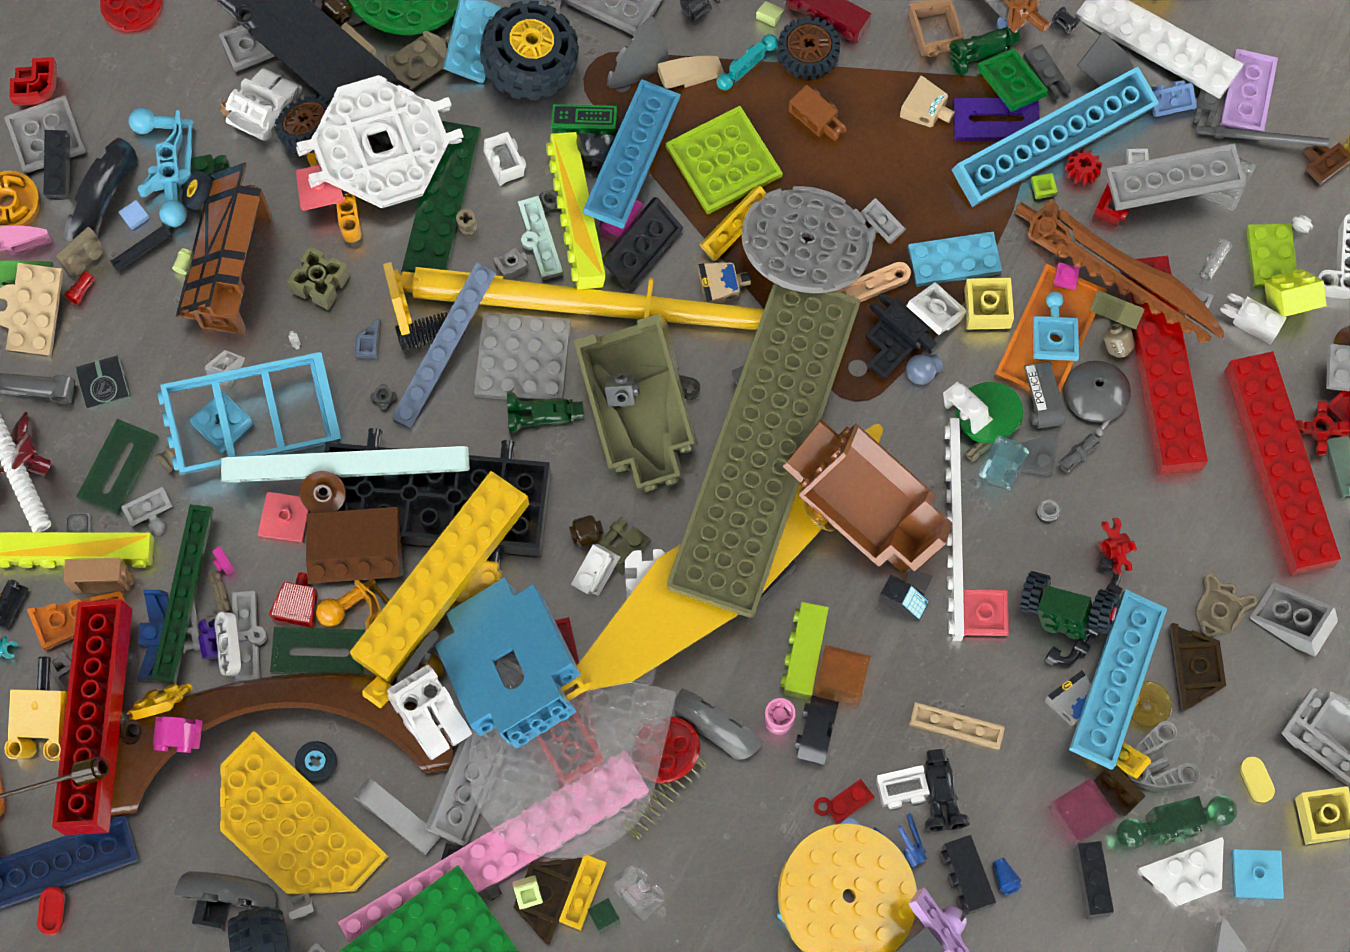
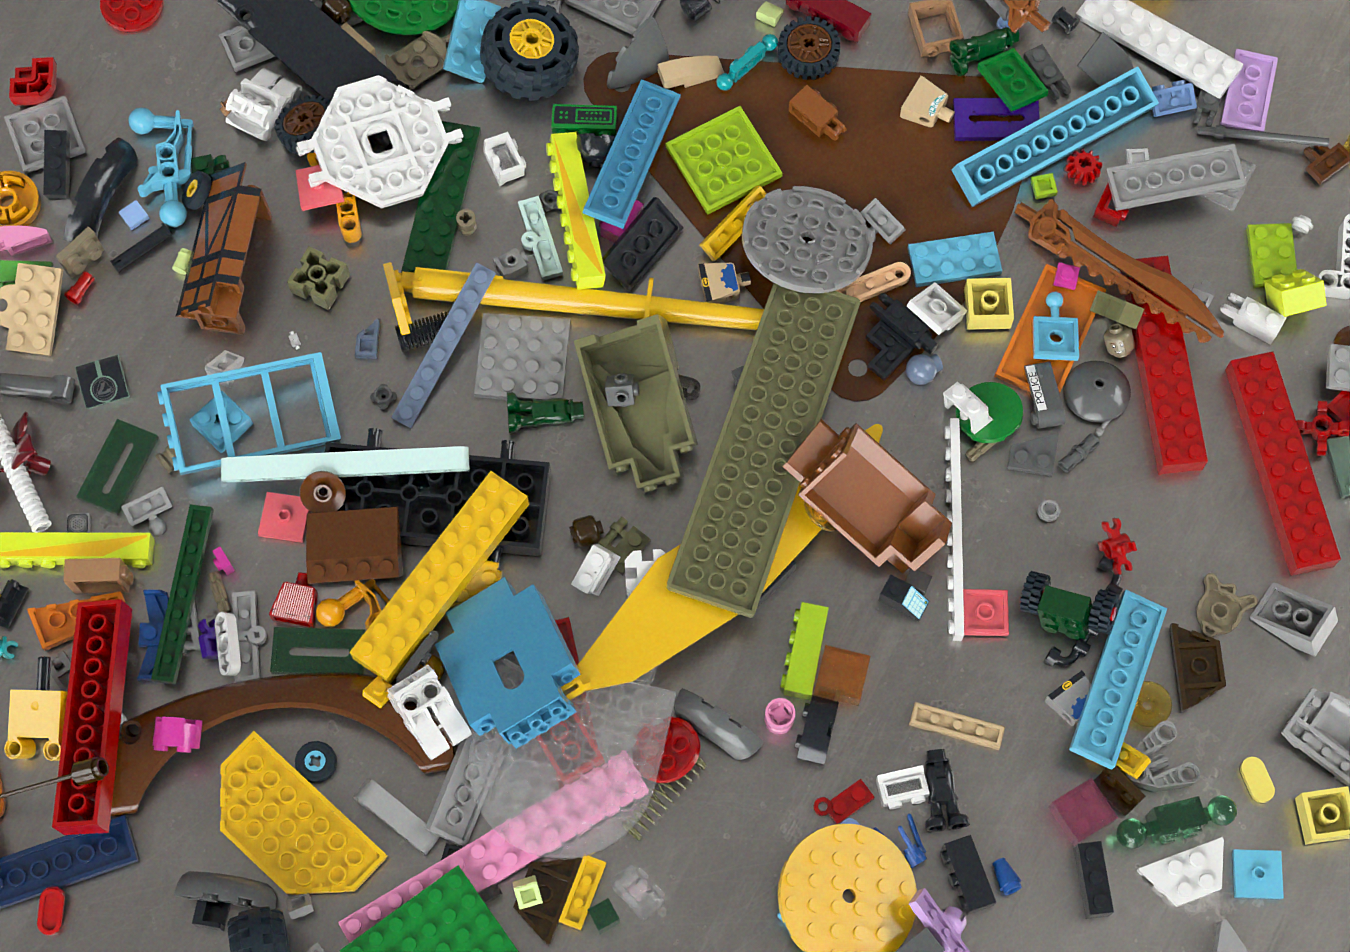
yellow plate [127,683,193,720] -> none
clear light blue brick [979,436,1030,491] -> none
clear pin [1198,240,1232,281] -> none

